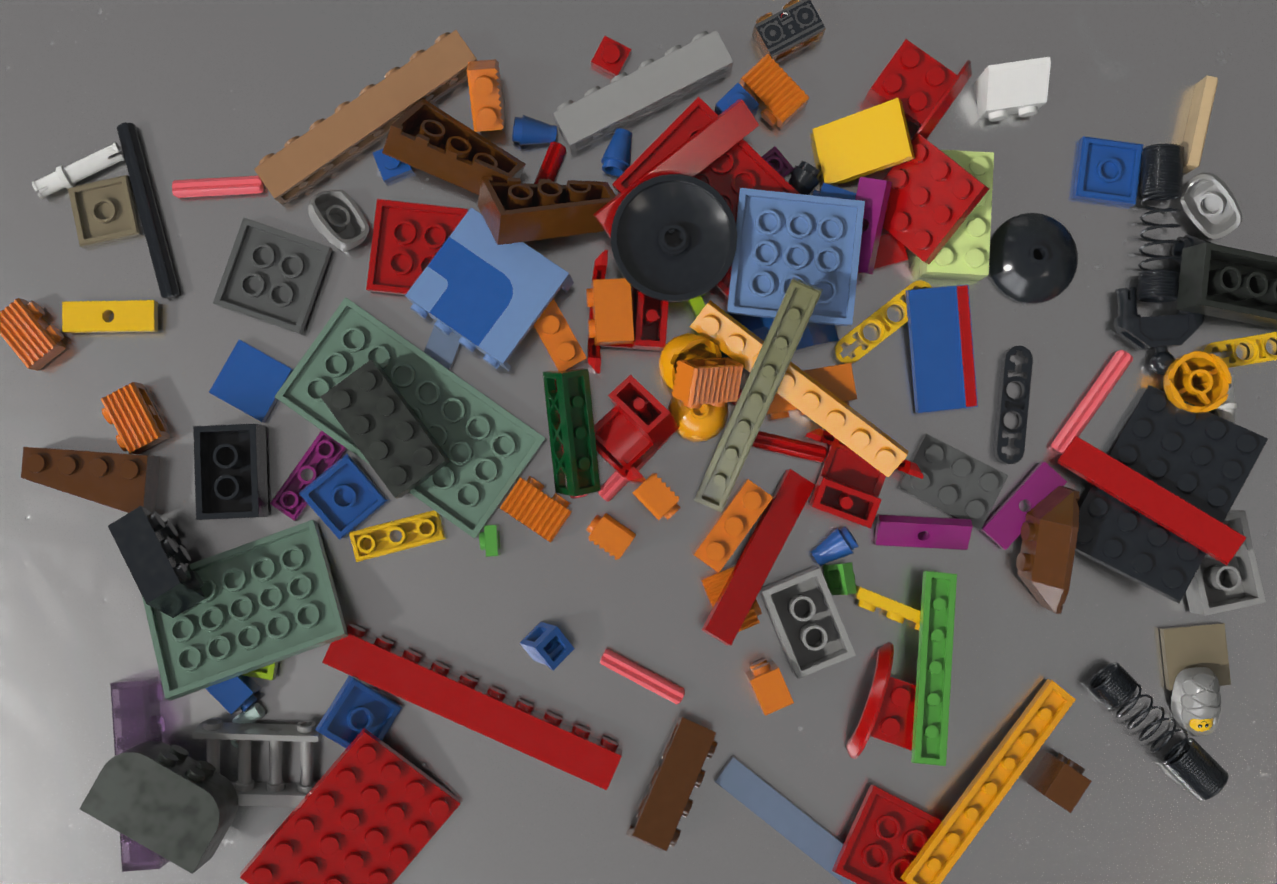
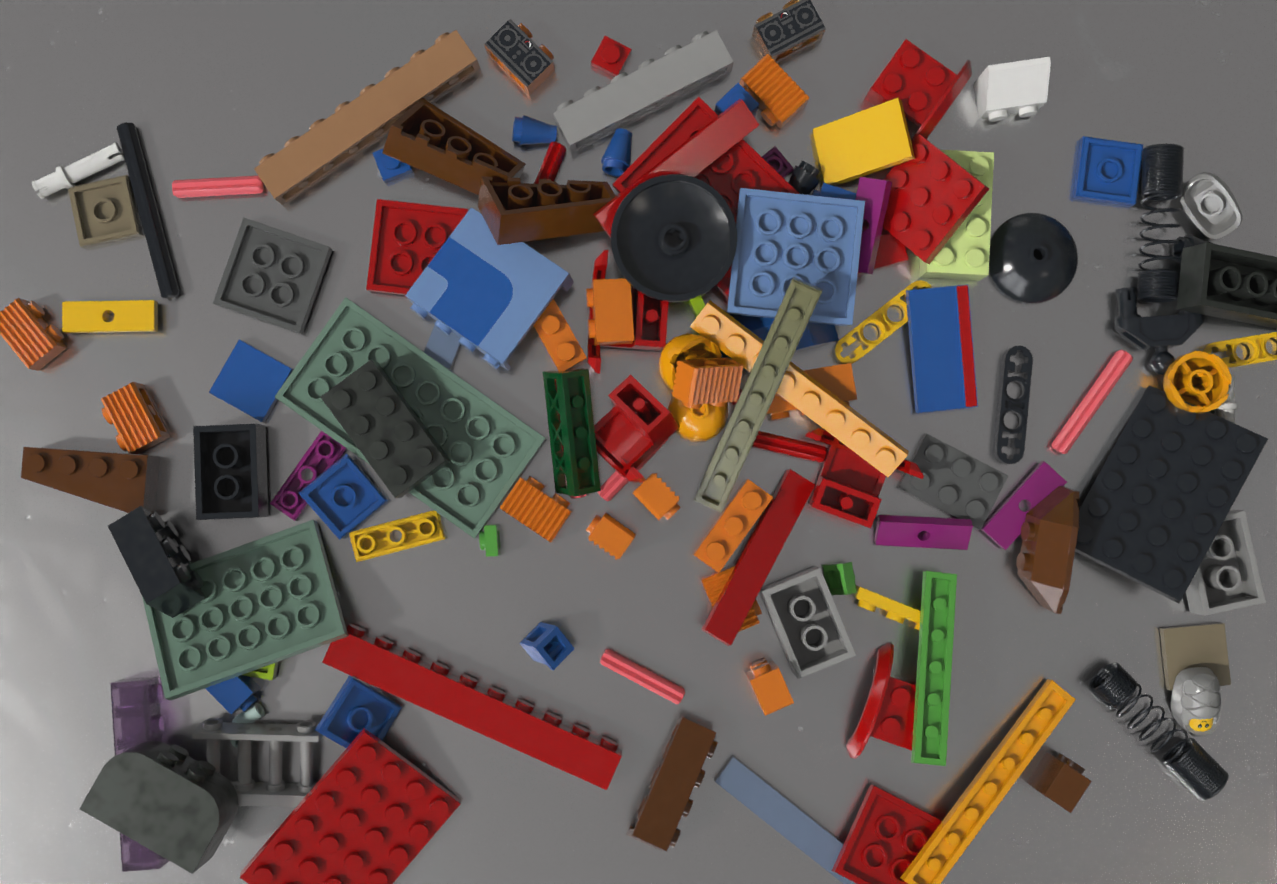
light grey piece [308,190,369,252] -> none
orange brick [467,59,505,132] -> none
blue cone [811,526,859,567] -> none
red tile [1058,435,1247,566] -> none
tan tile [1182,75,1218,174] -> none
none -> brick [484,19,555,96]

